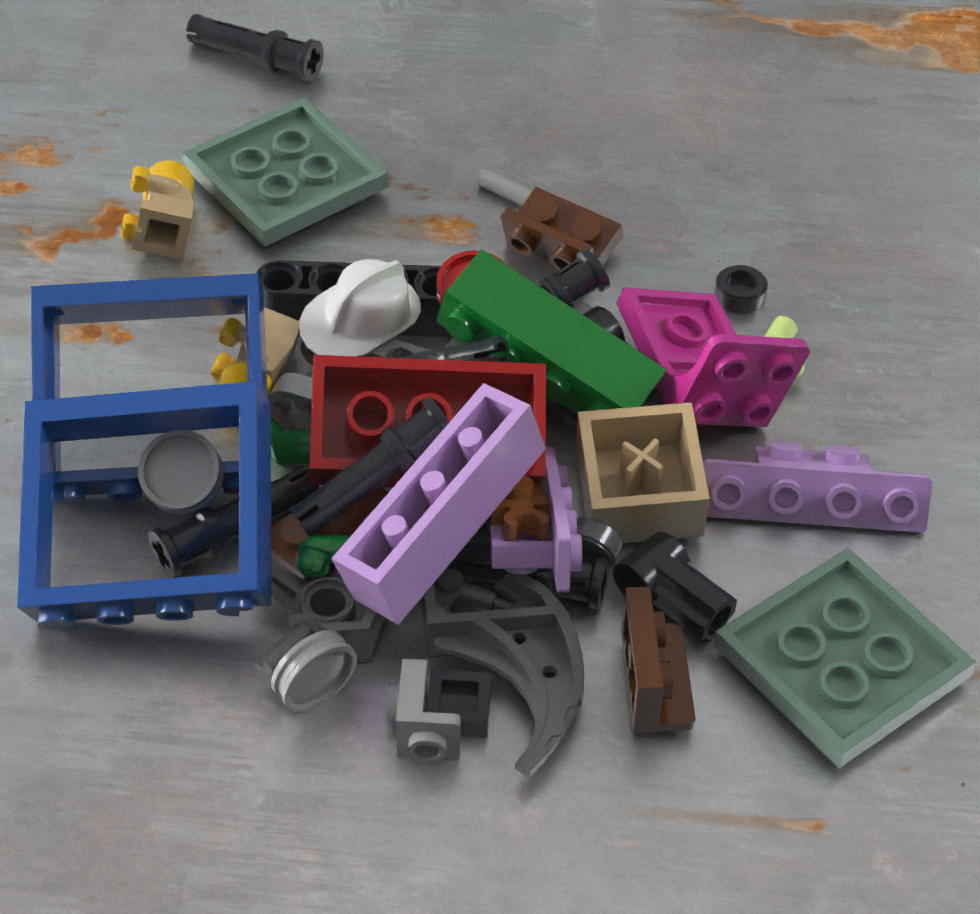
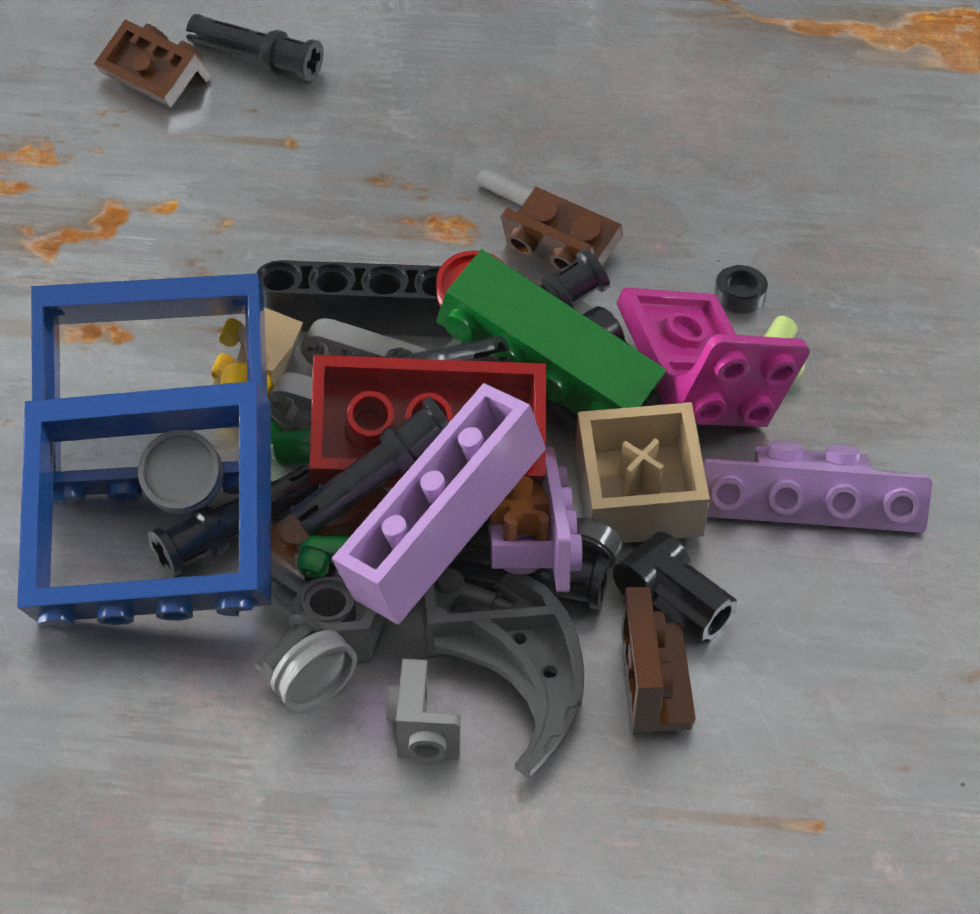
tan piece [121,160,194,260] -> none
sand green plate [182,97,389,247] -> none
white piece [299,259,421,356] -> none
black tile [426,669,492,738] -> none
sand green plate [713,548,976,768] -> none
none -> reddish brown bracket [94,19,211,108]

